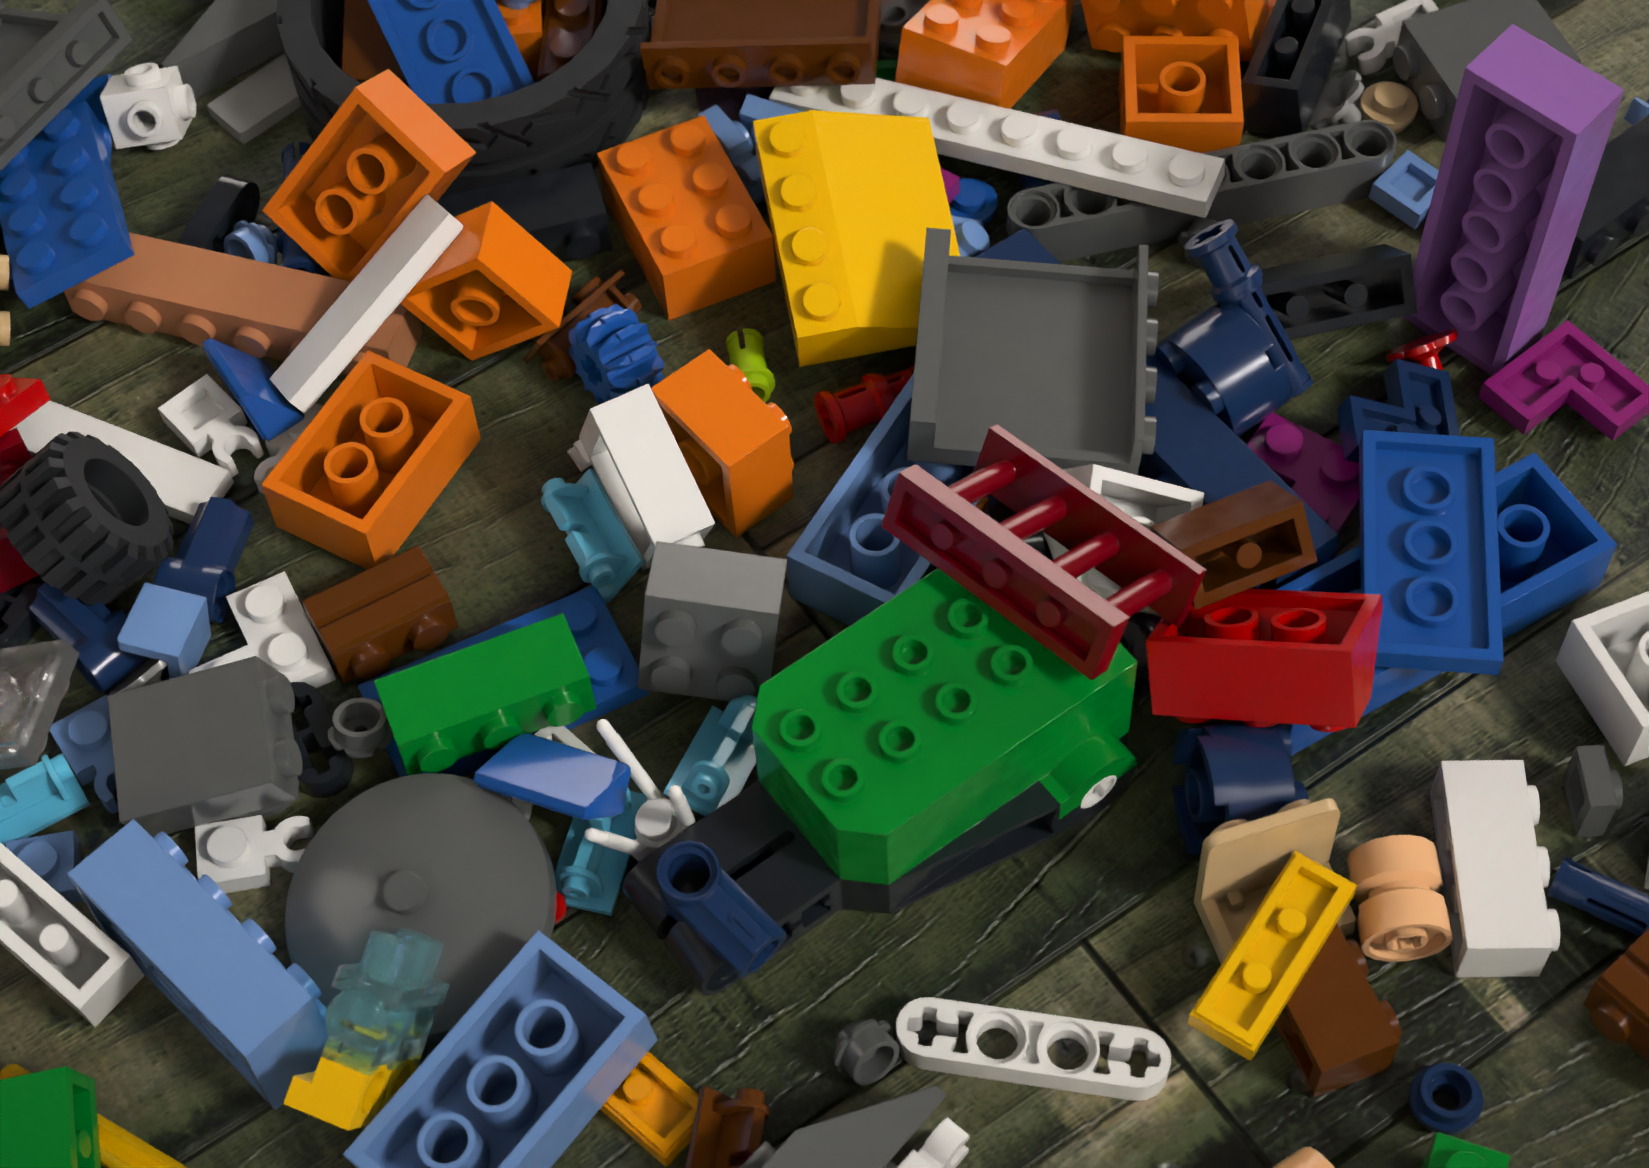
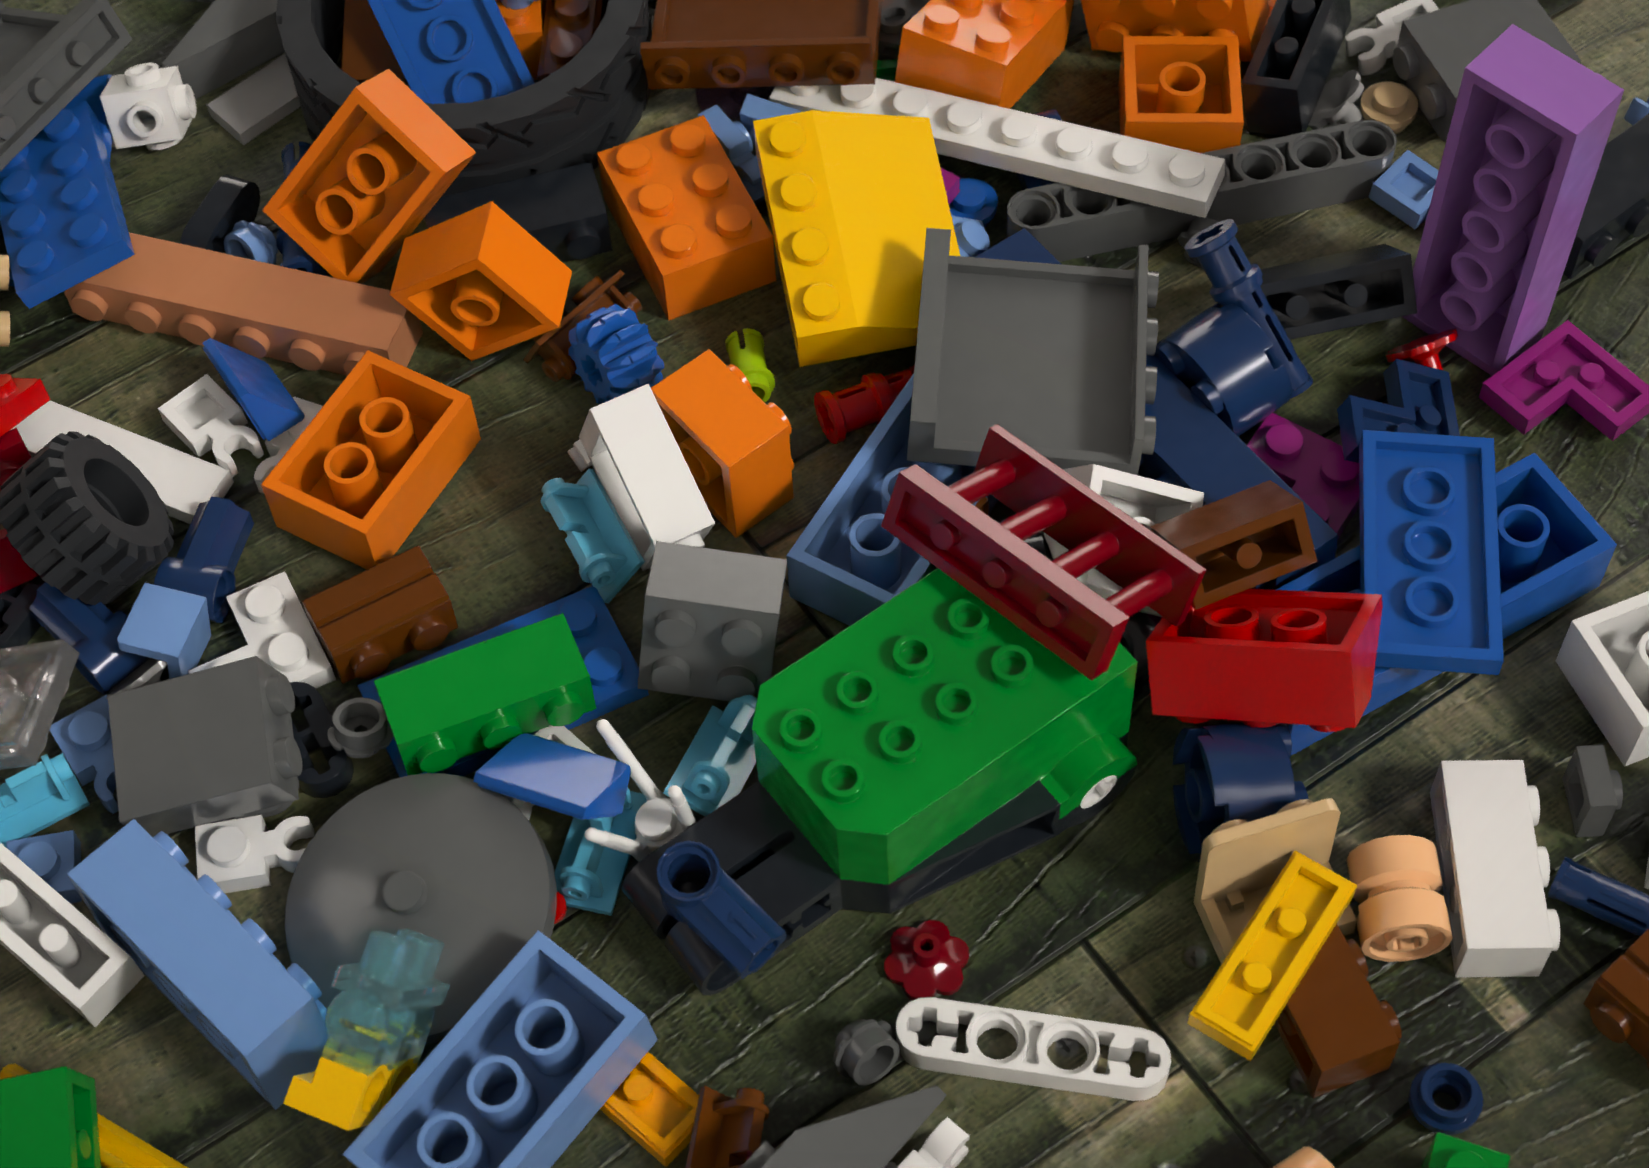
white tile [270,194,464,413] -> none
none -> dark red plant [884,920,969,1000]

